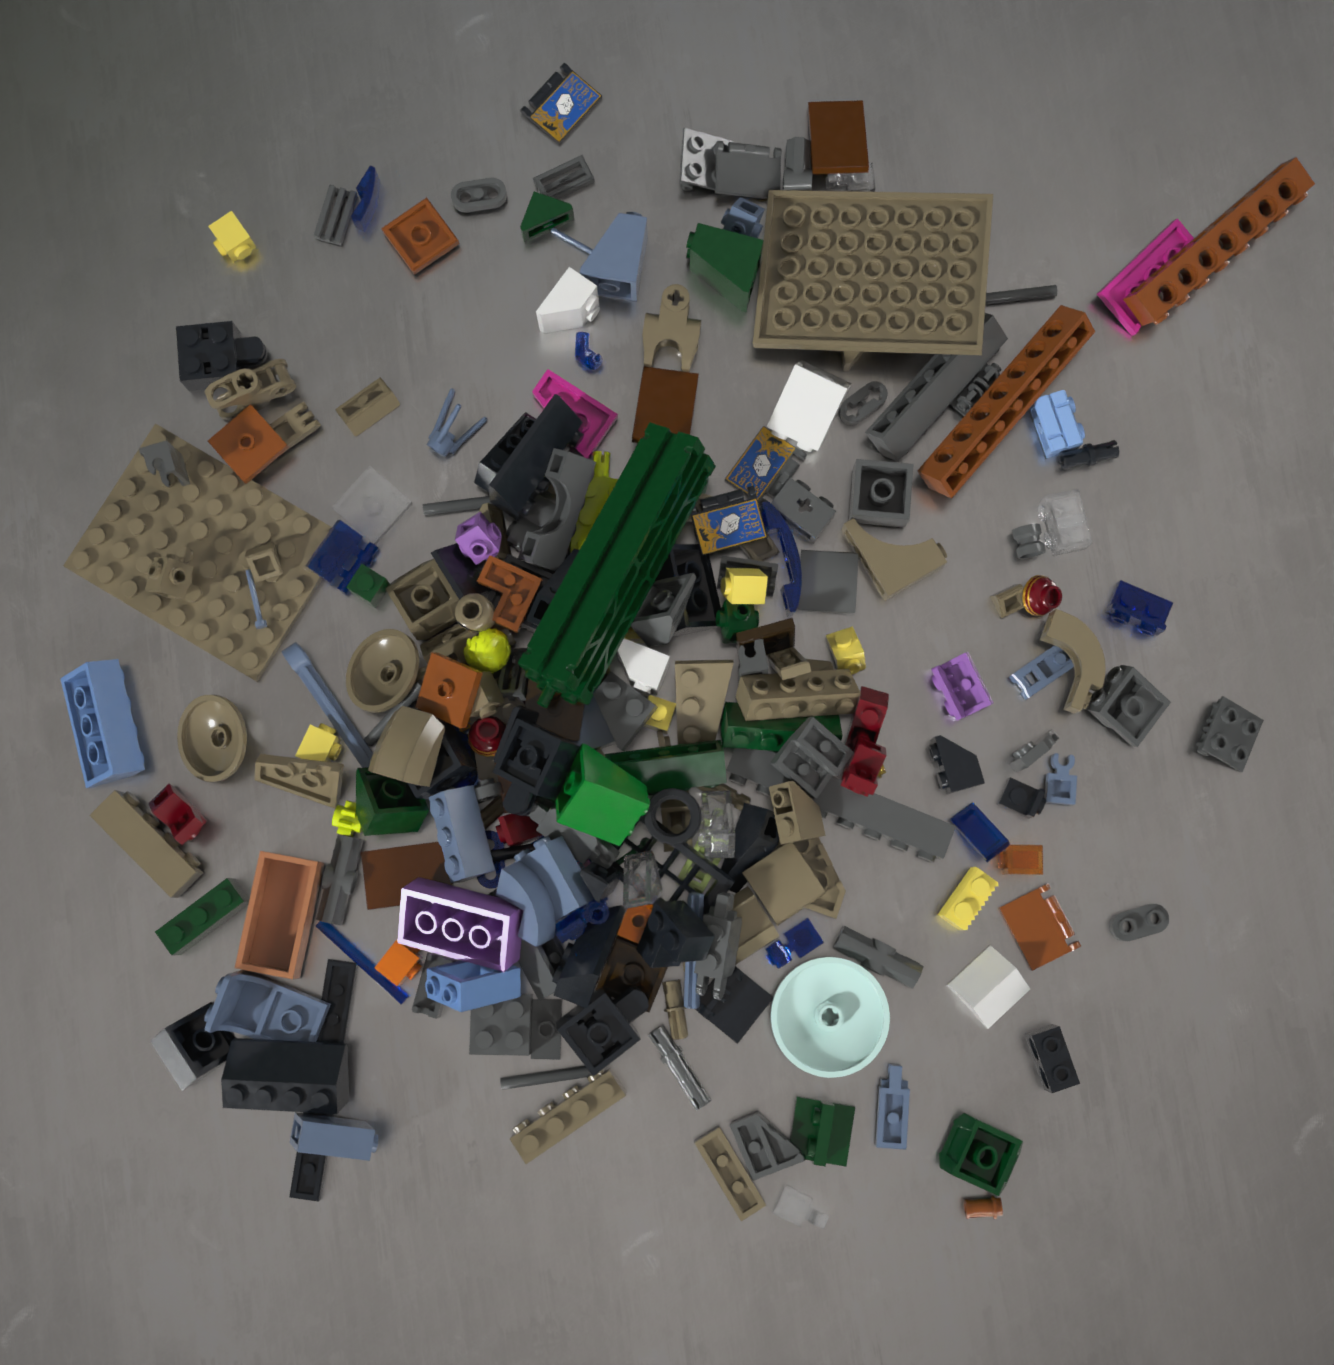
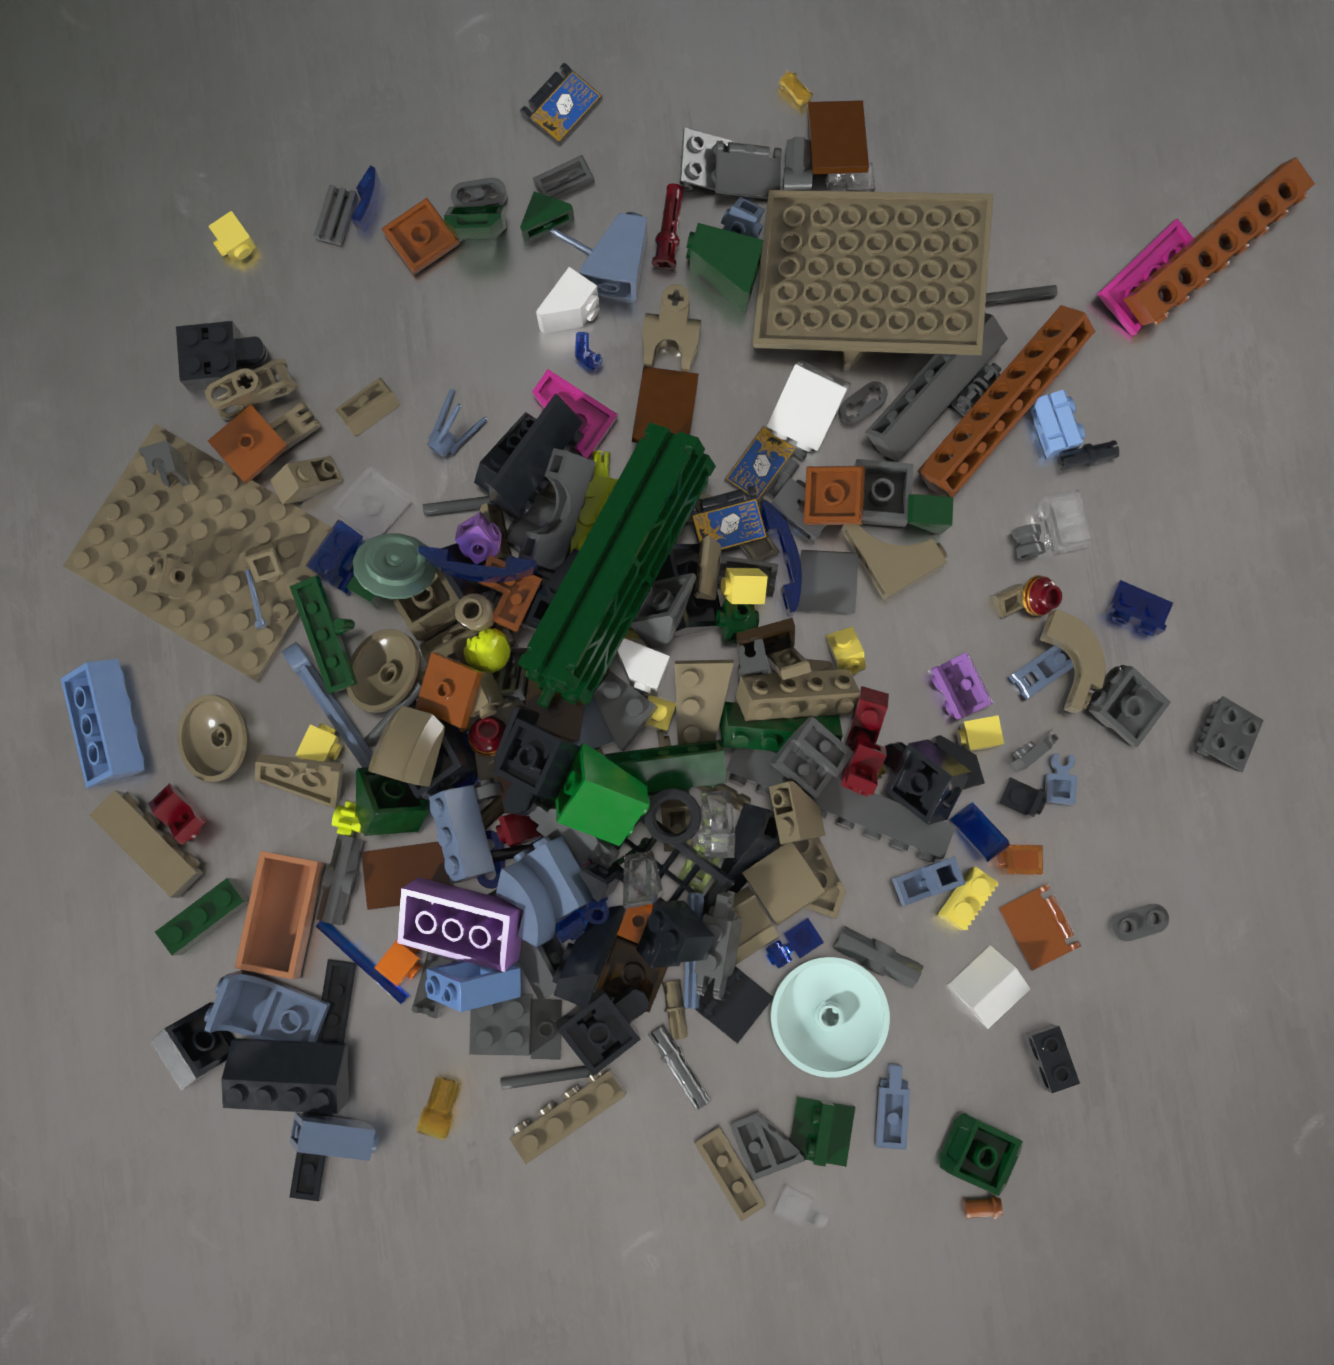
none -> dark tan slope [270,456,343,505]
none -> dark green plate [289,576,358,694]
none -> sand green piece [353,533,437,599]
none -> clear yellow piece [416,1076,461,1141]
none -> clear blue slope [418,546,538,583]
none -> dark green slope [444,205,506,242]
none -> dark red pin [652,183,684,270]
none -> dark tan slope [694,536,721,600]
none -> clear yellow pin [778,71,813,107]
none -> dark orange plate [804,466,865,525]
none -> black brick [883,739,971,825]
none -> sand blue brick [892,856,965,906]
none -> dark green slope [907,494,953,534]
none -> light yellow brick [957,715,1004,752]

